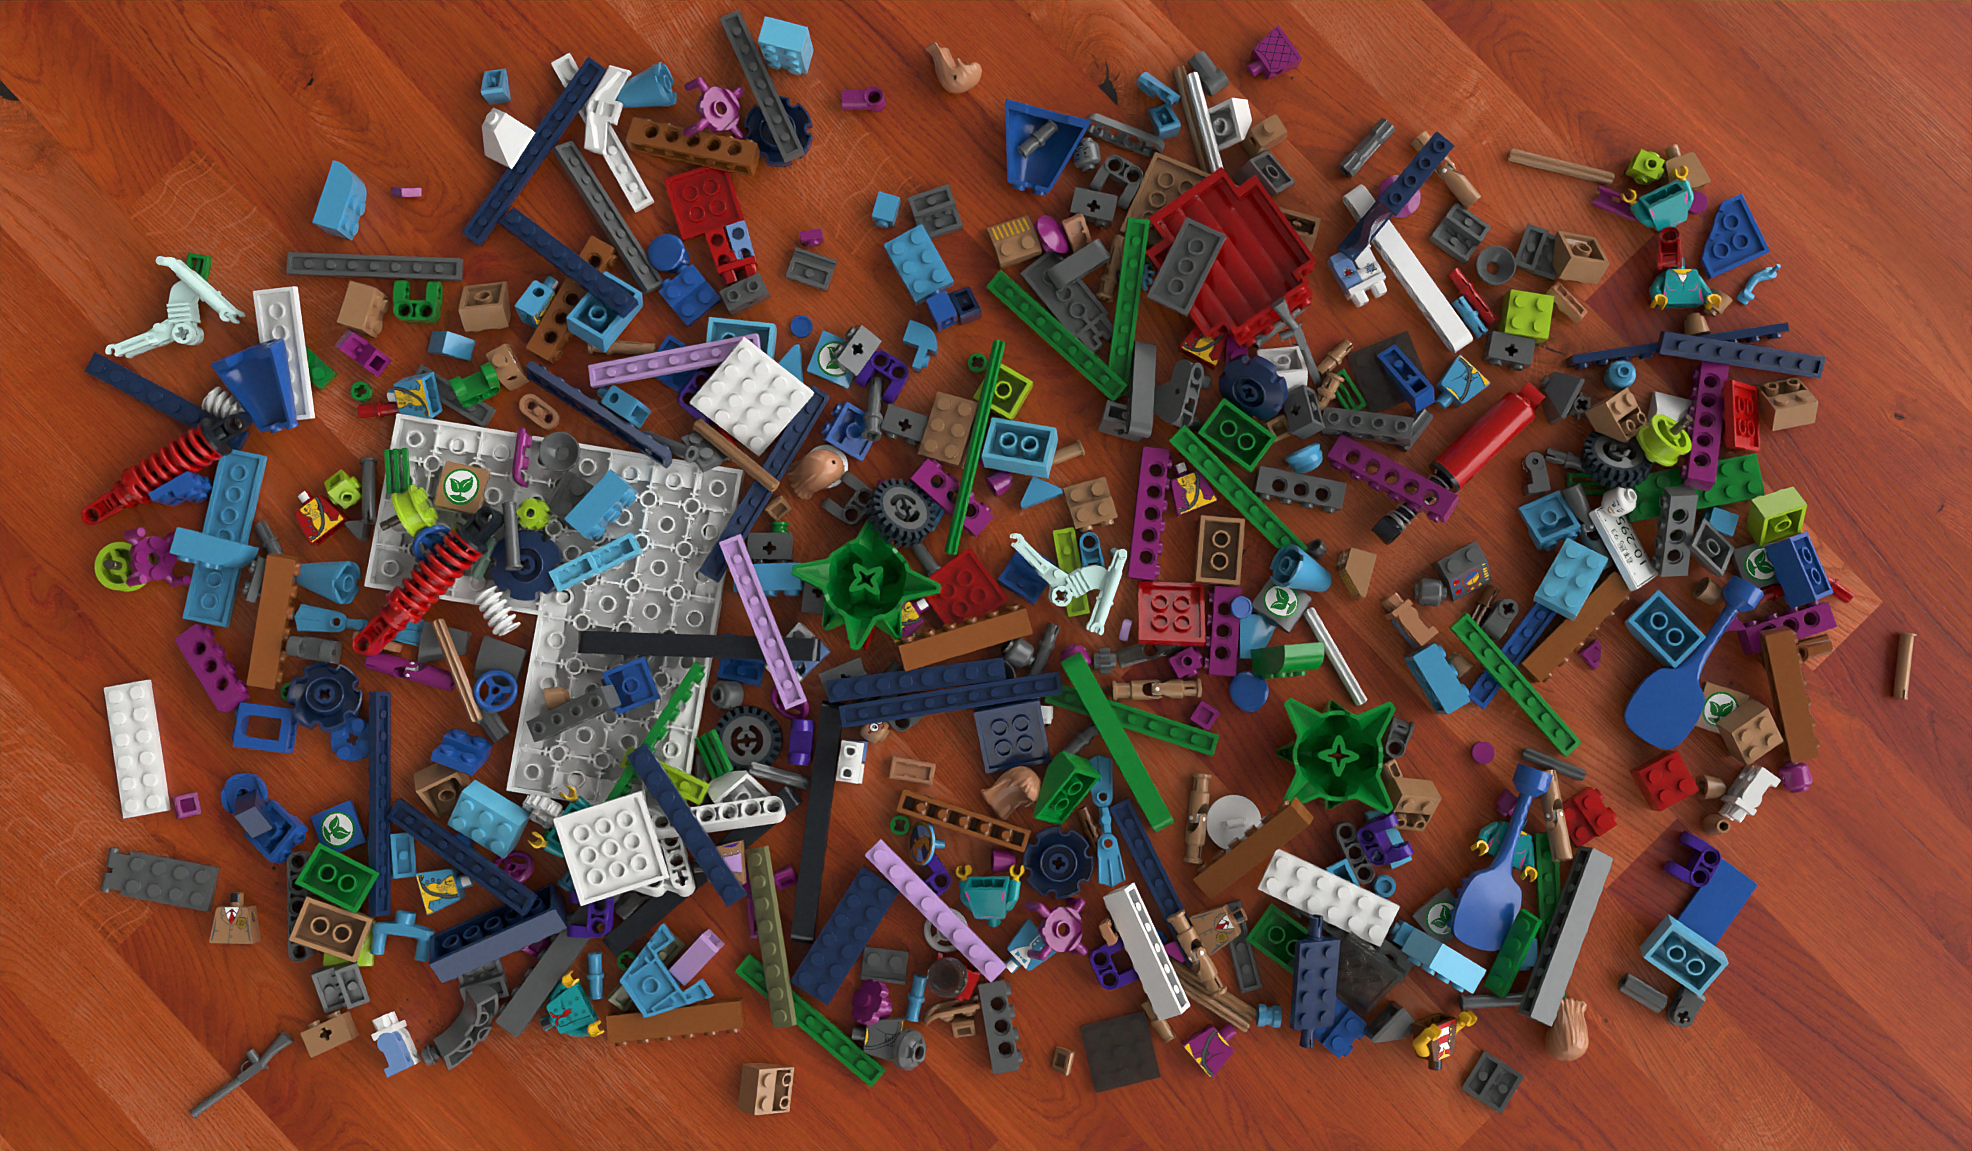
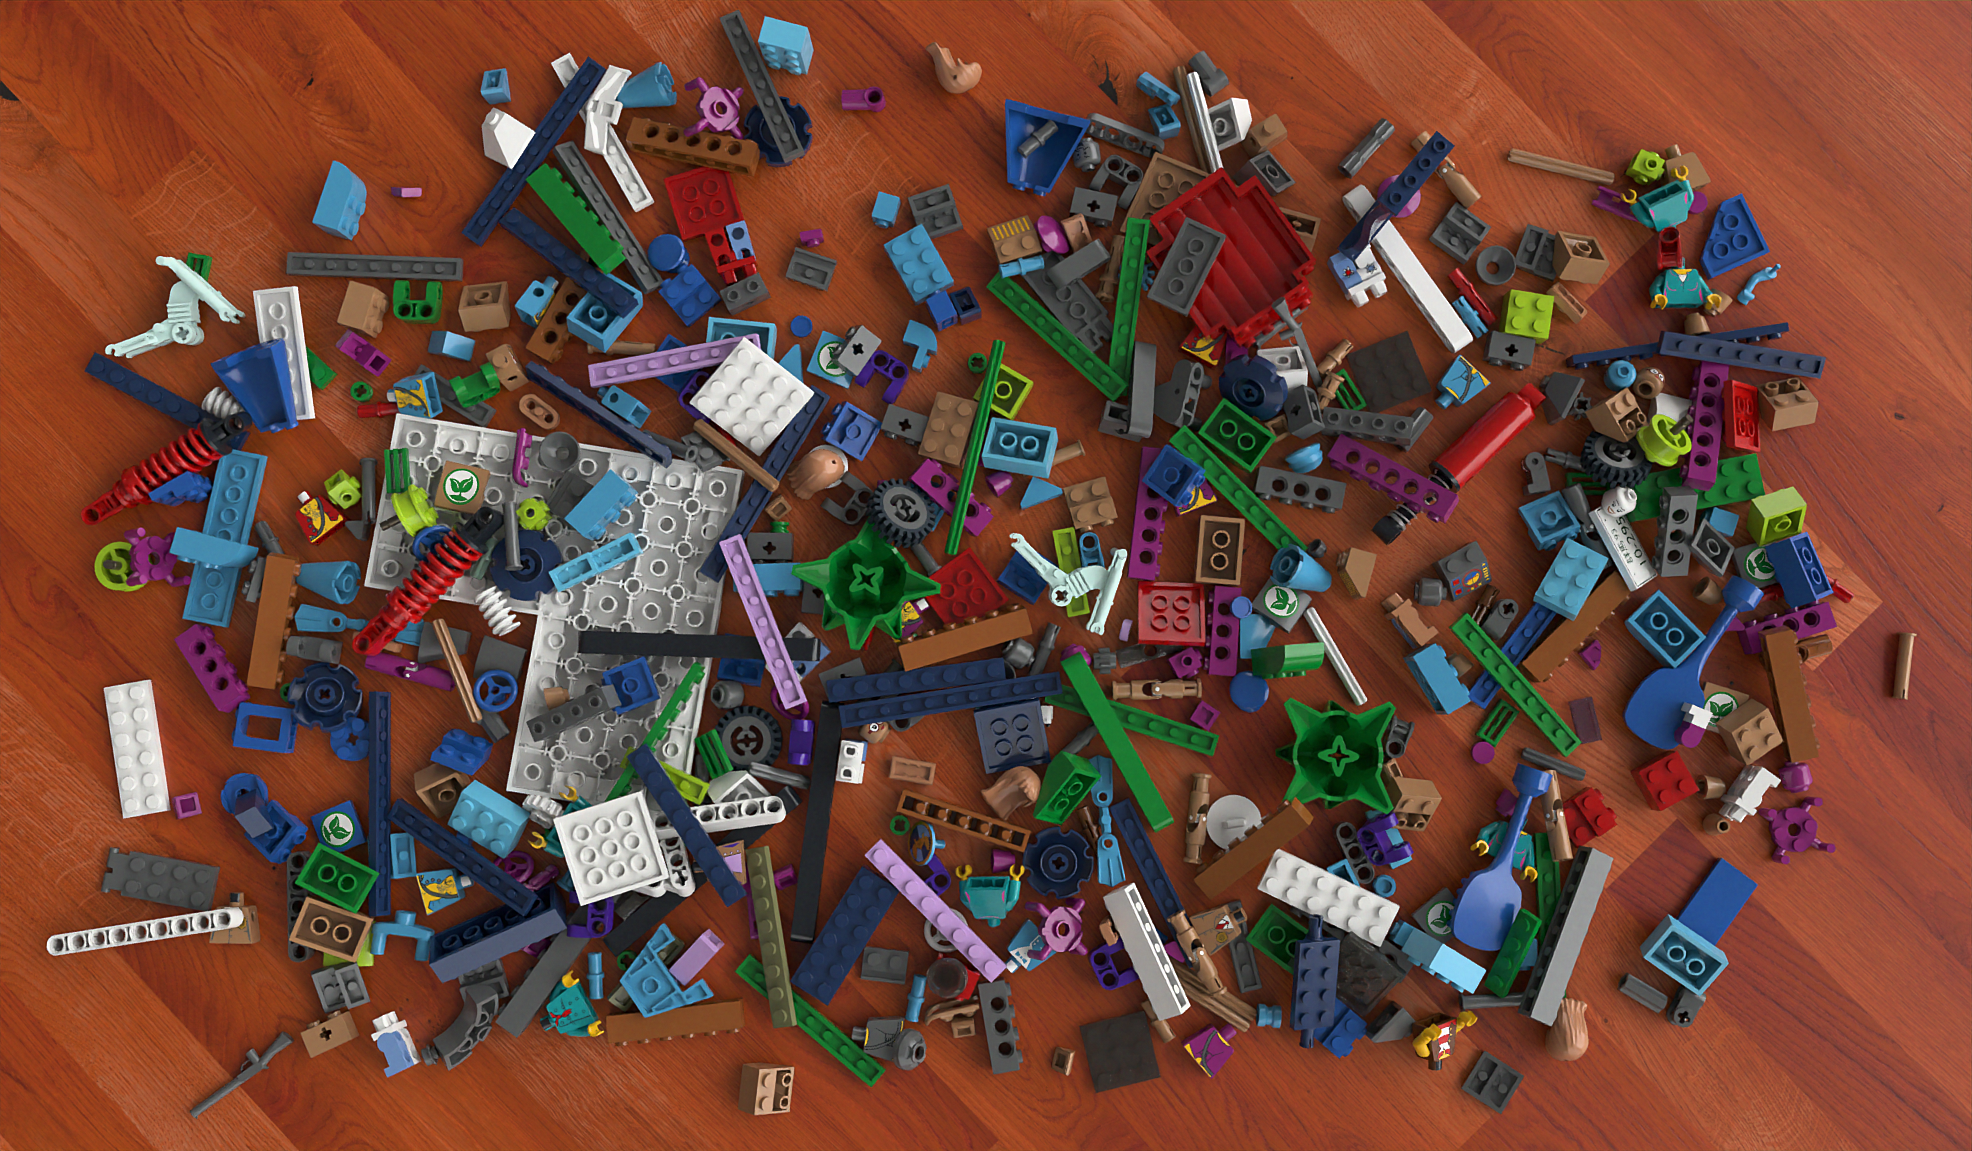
magenta plant [852,979,892,1026] -> none
dark grey pin [862,377,884,441] -> none
magenta torso [1246,25,1302,80] -> none
blue slope [1377,344,1435,413] -> none
dark purple piece [1662,831,1721,887] -> none
none -> white beam [46,907,243,955]
none -> magenta axle [524,864,559,892]
none -> green brick [525,163,627,275]
none -> dark azure pin [999,255,1044,279]
none -> blue plate [1142,444,1206,507]
none -> green tile [1475,699,1520,748]
none -> tile [1568,697,1602,744]
none -> medium nougat head [1632,367,1665,399]
none -> leg [1674,702,1713,748]
none -> magenta plate [1759,796,1836,864]

